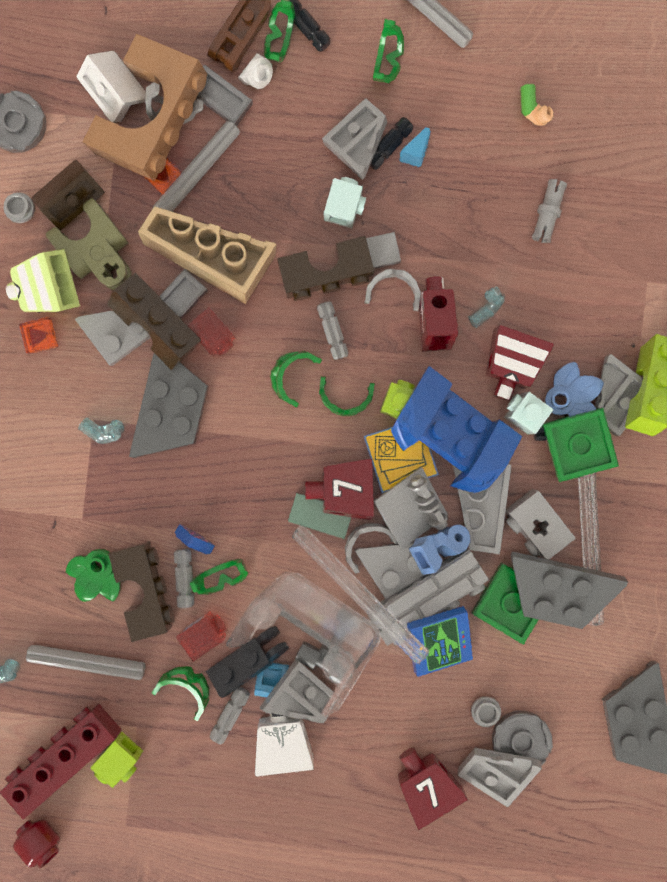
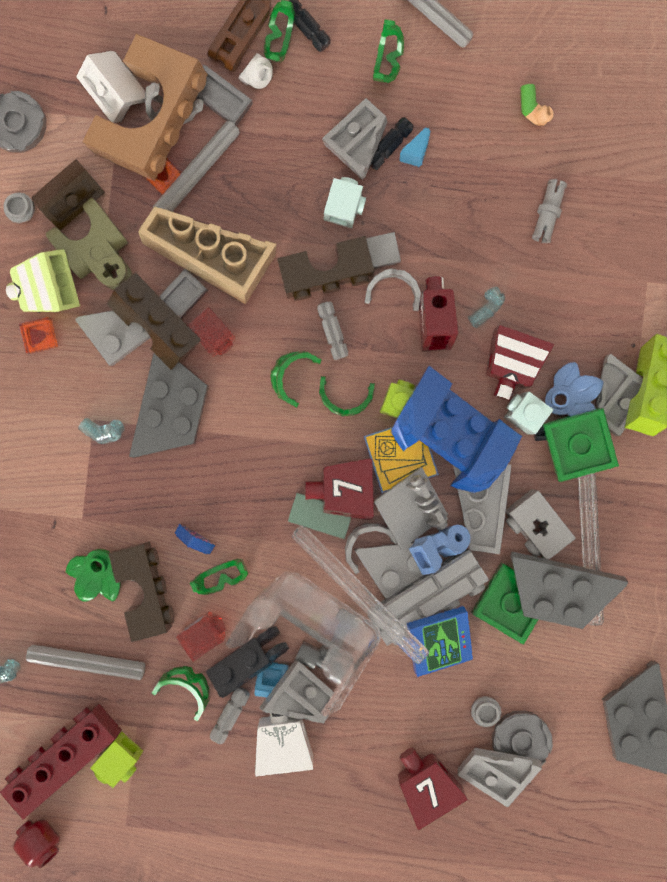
light grey axle [174,549,194,608] -> none

